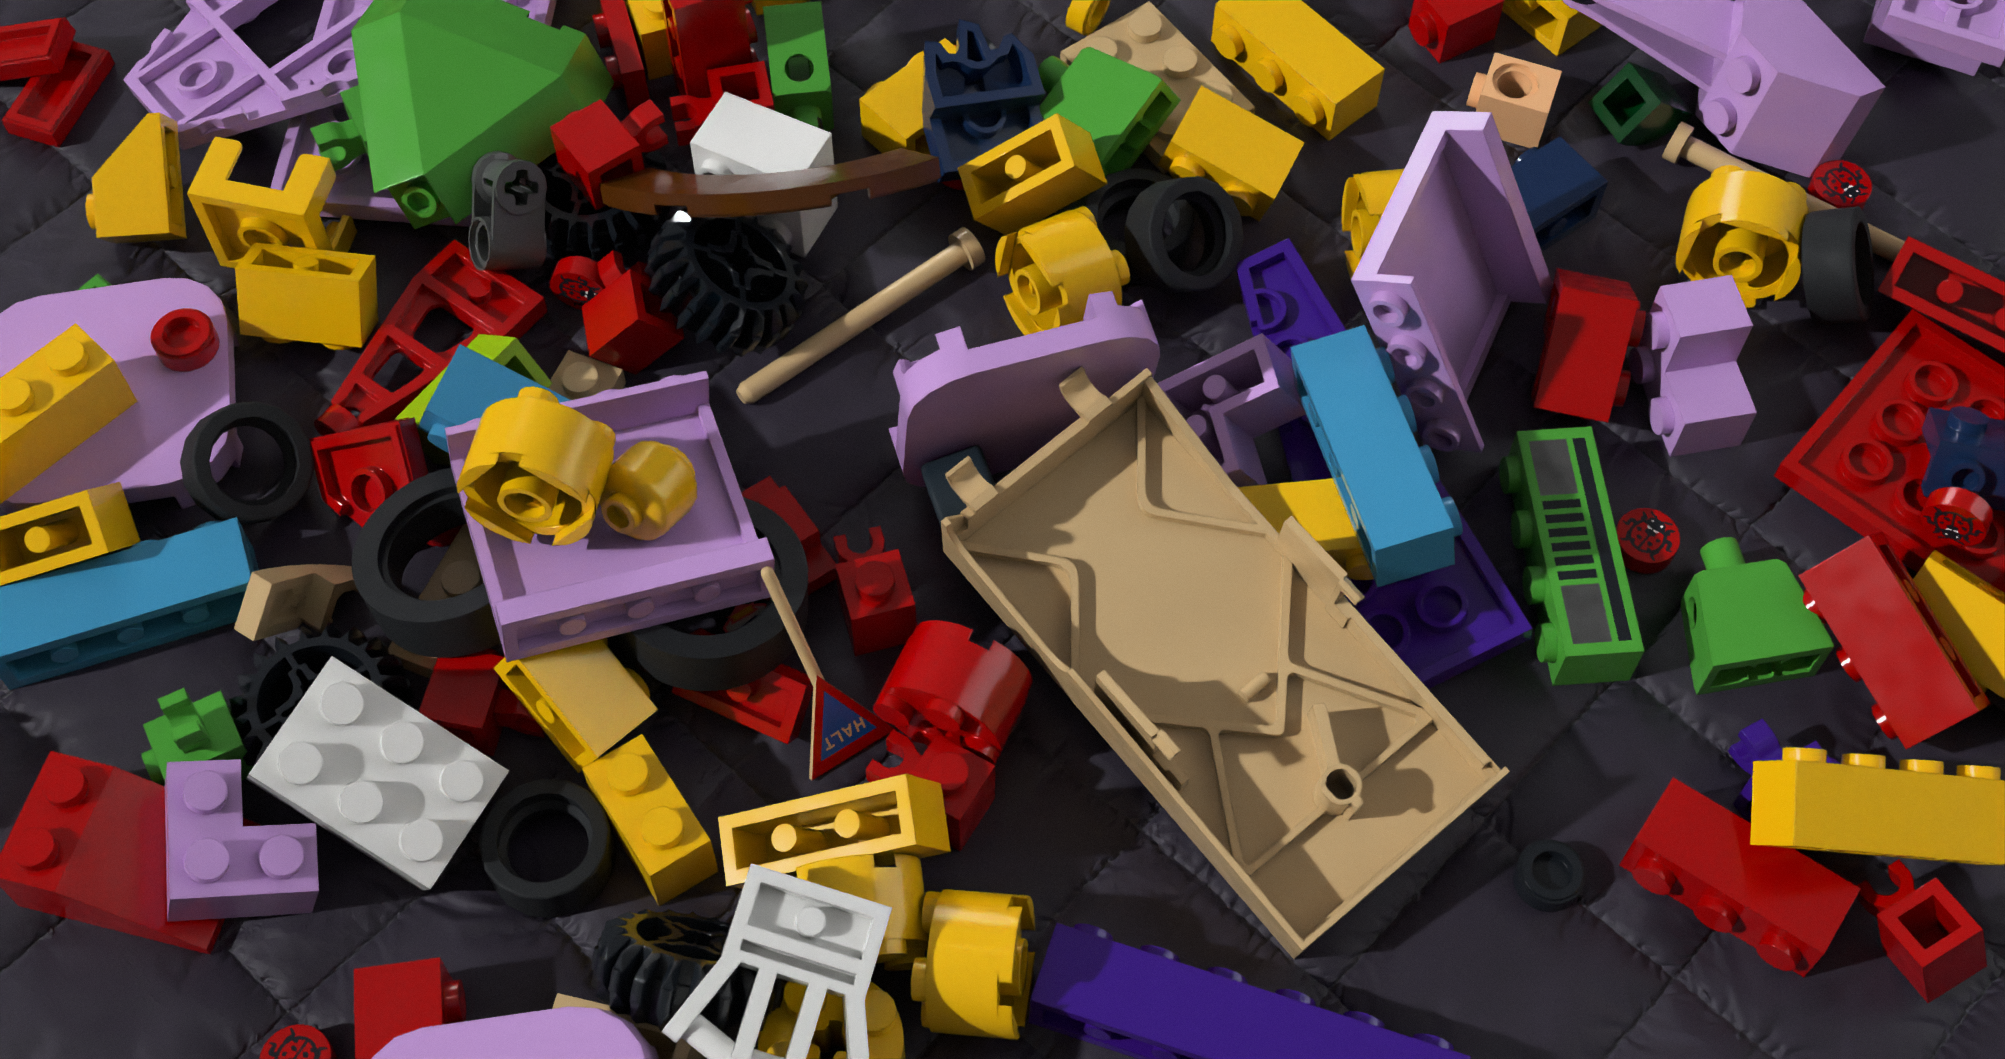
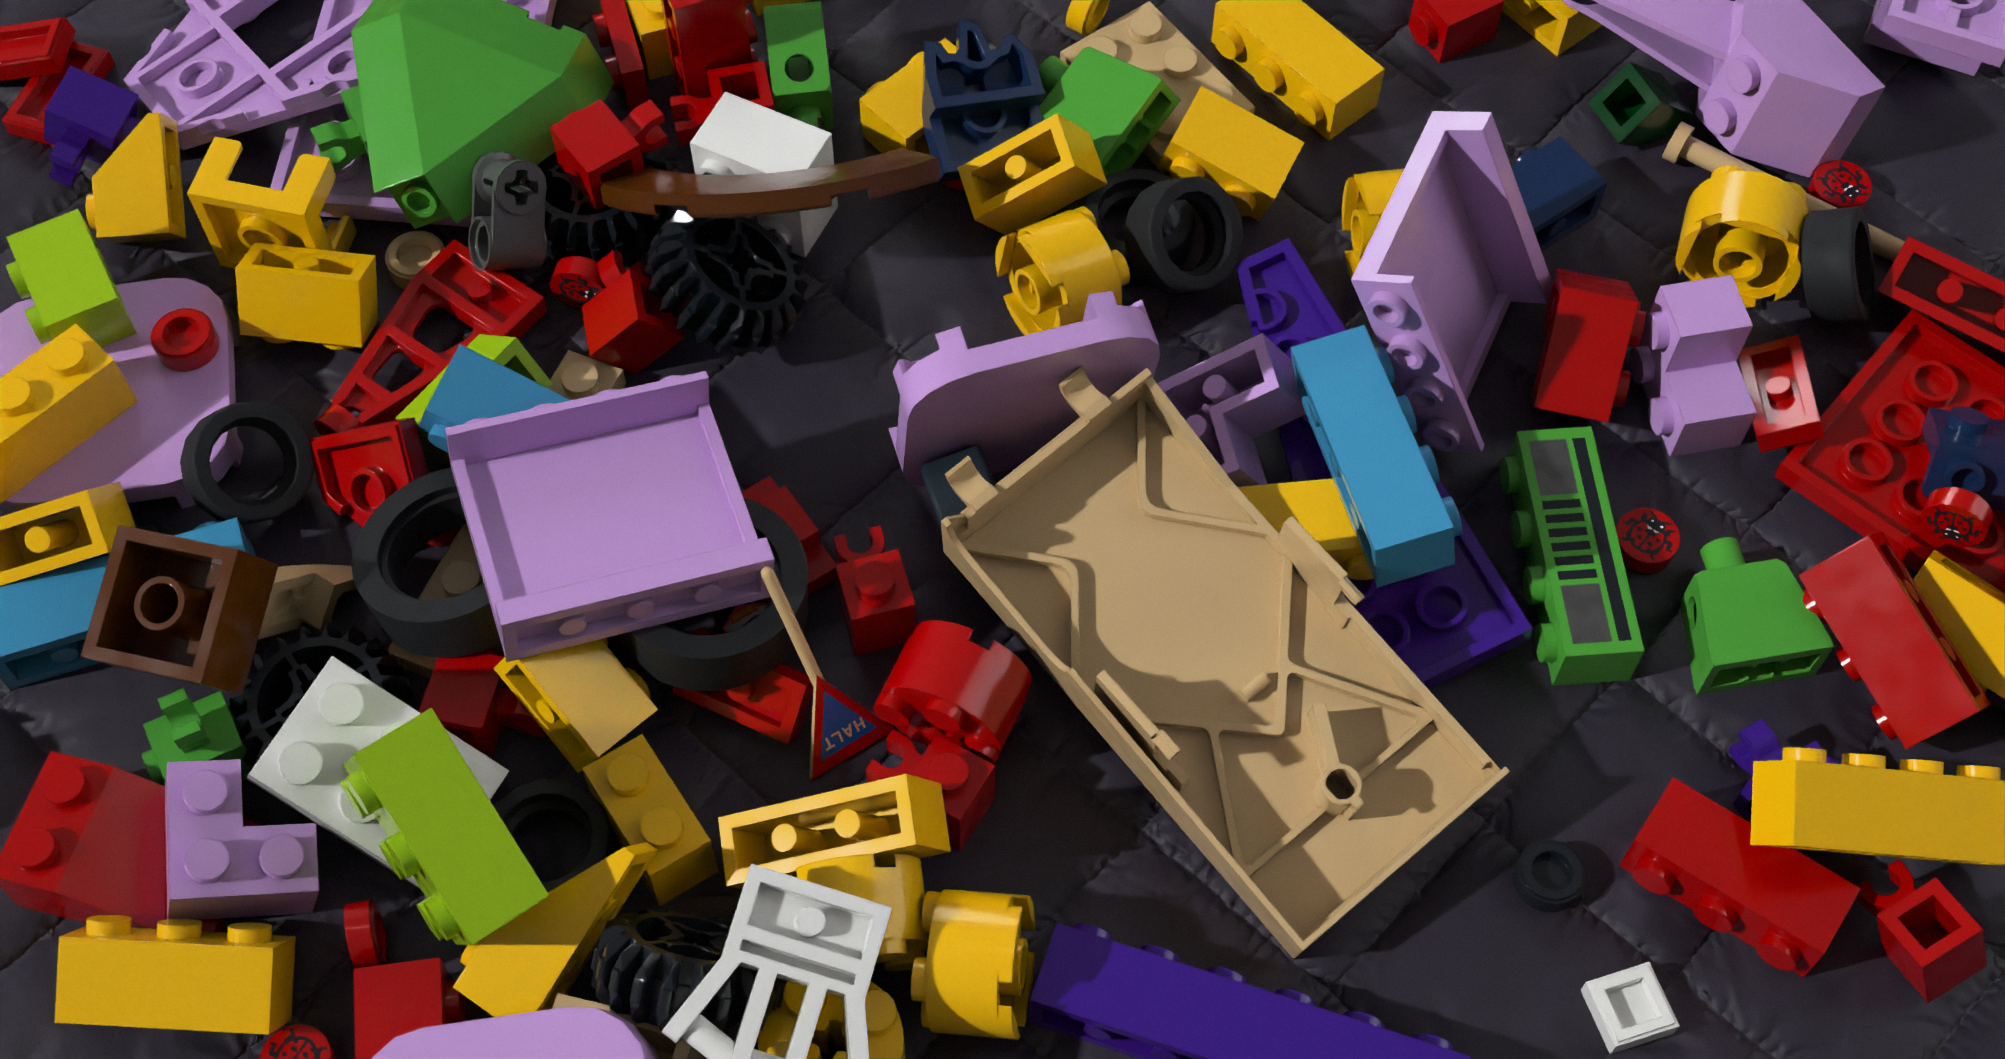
yellow brick [457,386,616,546] -> none
yellow head [599,441,697,541] -> none
tan bar [736,227,985,404] -> none
light nougat brick [1466,52,1562,148] -> none
none -> lime brick [5,209,137,348]
none -> dark purple brick [44,65,141,187]
none -> yellow brick [54,915,296,1035]
none -> reddish brown brick [80,525,278,695]
none -> lime brick [340,707,549,945]
none -> red tile [344,899,388,969]
none -> tan tile [385,231,444,289]
none -> yellow slope [453,842,658,1017]
none -> white tile [1581,962,1680,1054]
none -> red plate [1738,335,1825,453]

